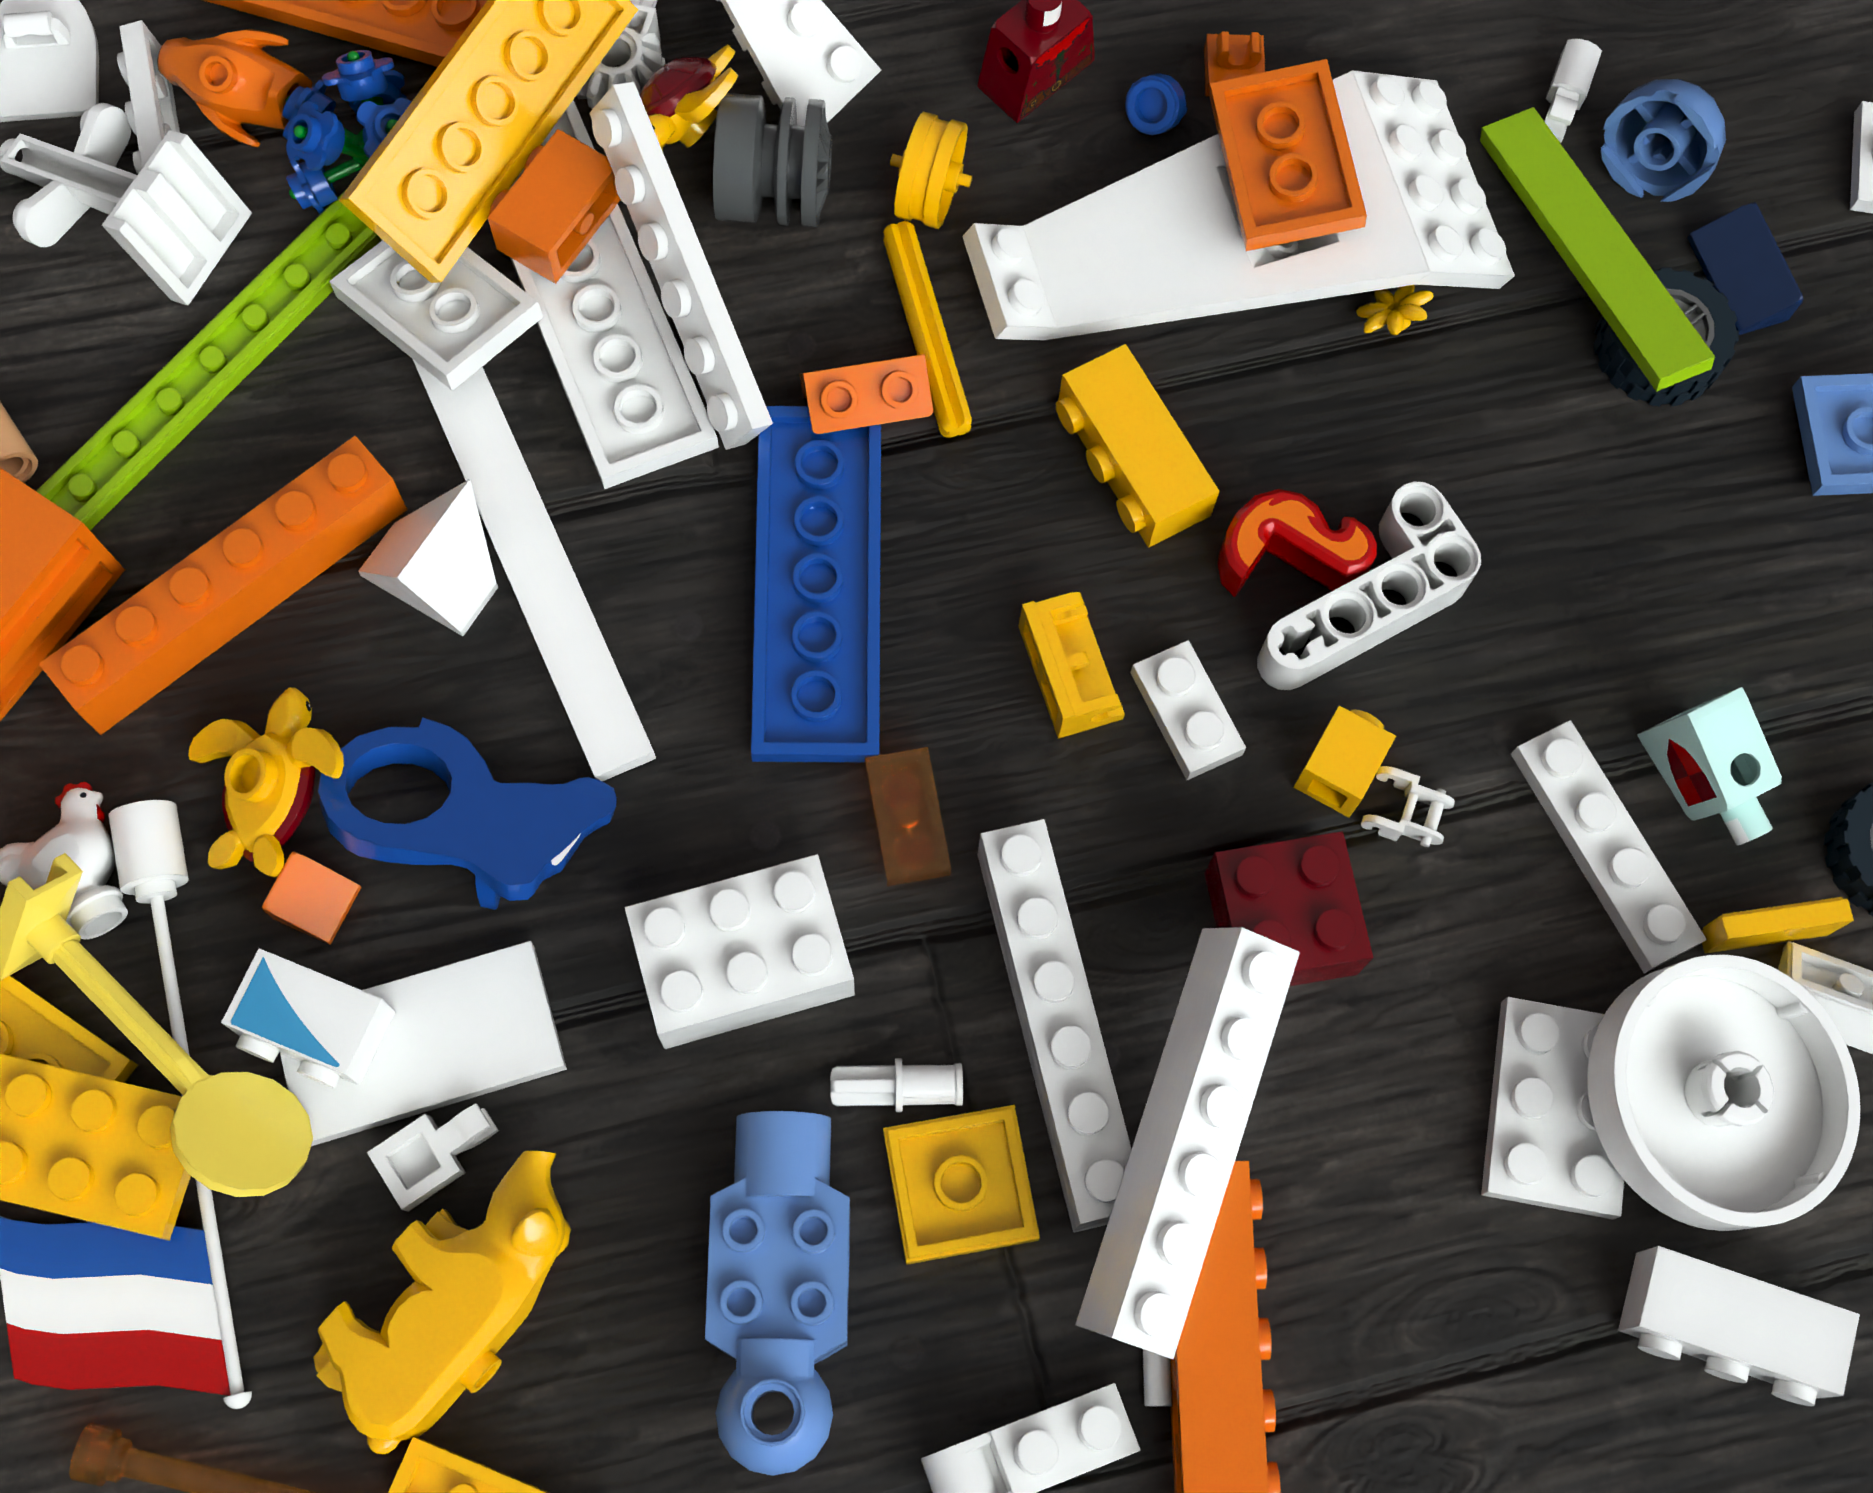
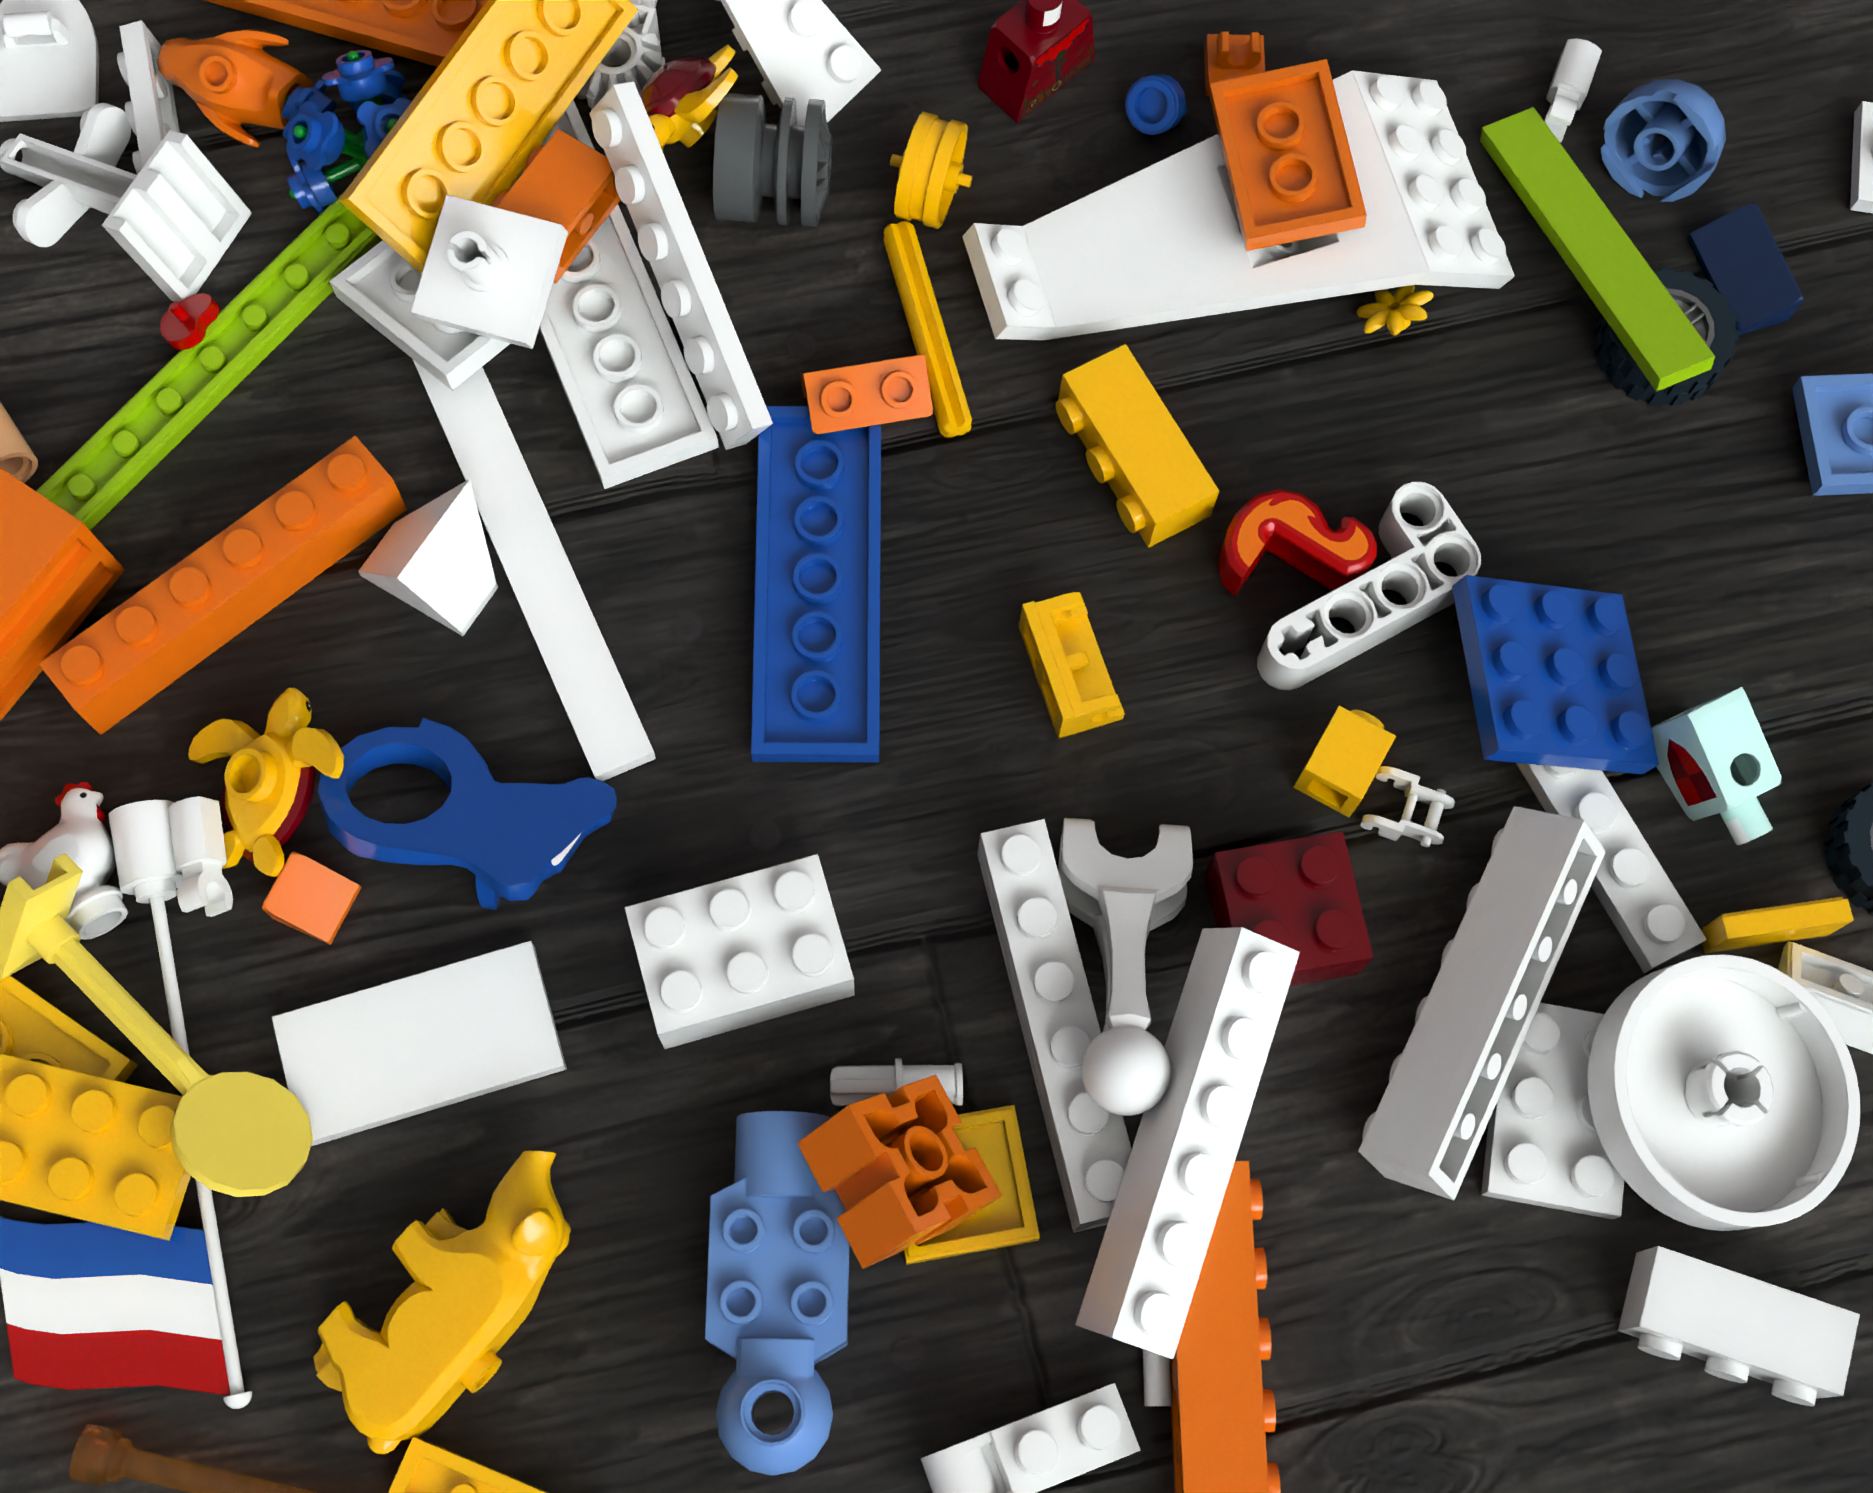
white brick [221,948,395,1088] -> none
white plate [367,1103,499,1212] -> none
clear orange plate [865,747,951,886] -> none
white plate [1130,640,1246,780] -> none
none -> red piece [160,293,220,350]
none -> white bar [168,796,233,917]
none -> white tile [410,195,568,349]
none -> orange brick [797,1074,1002,1269]
none -> white piece [1058,818,1193,1116]
none -> white brick [1358,806,1606,1201]
none -> blue plate [1452,575,1659,774]

